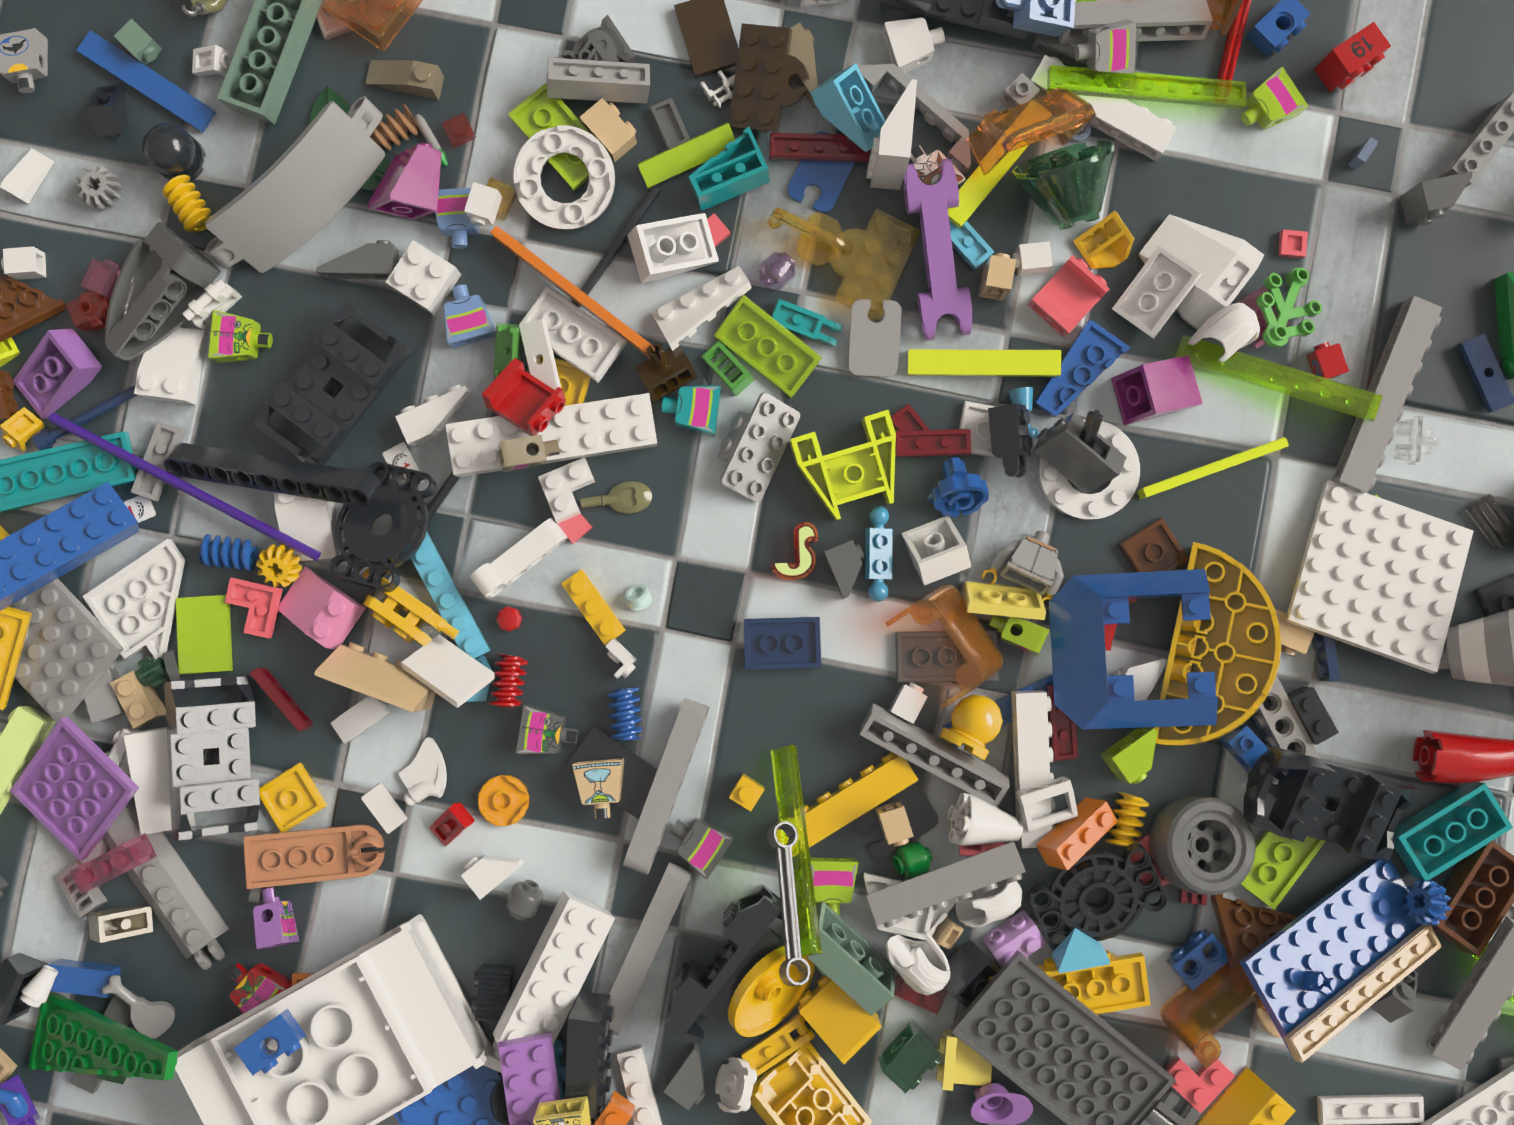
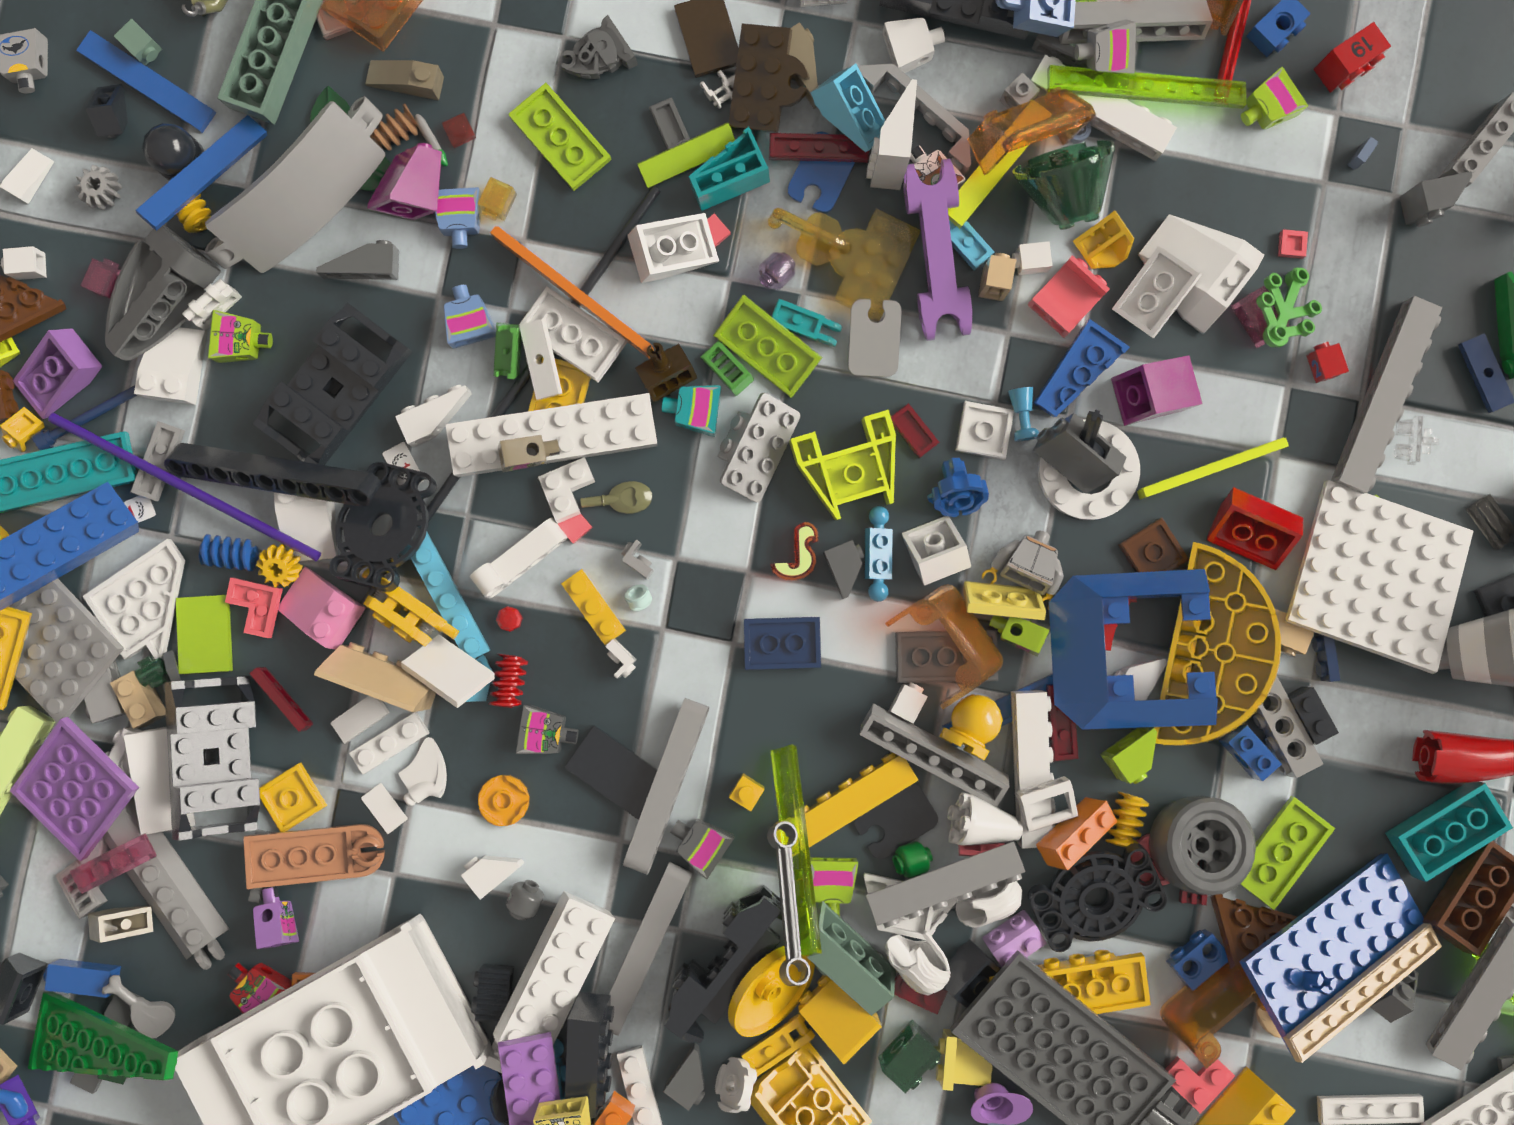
white cone [20,965,59,1007] -> none
clear red brick [66,292,110,332] -> none
white bracket [192,45,234,77] -> none
blue brick [233,1008,306,1076] -> none
white brick [385,240,461,316] -> none
red slope [429,802,475,847] -> none
white brick [464,182,502,226] -> none
red panel [482,358,566,436] -> none
white plate [514,125,615,230] -> none
light grey brick [547,58,650,104] -> none
tan torso [573,758,624,819] -> none
tan brick [580,98,637,163] -> none
blue piece [607,687,643,741] -> none
white wing [651,266,751,351] -> none
tan brick [875,801,914,847] -> none
dark red tile [895,429,971,457] -> none
neon yellow tile [908,349,1061,377] -> none
tan slope [932,917,964,950] -> none
black hinge [988,404,1033,478] -> none
medium azure slope [1051,928,1110,974] -> none
clear neon green tile [1175,335,1383,421] -> none
white hair [1188,303,1260,363] -> none
black piece [1243,746,1420,860] -> none
blue gear [1403,880,1452,925] -> none
none -> blue tile [136,115,267,231]
none -> white plate [349,712,430,775]
none -> light grey bracket [621,540,654,579]
none -> red slope [1207,487,1303,570]

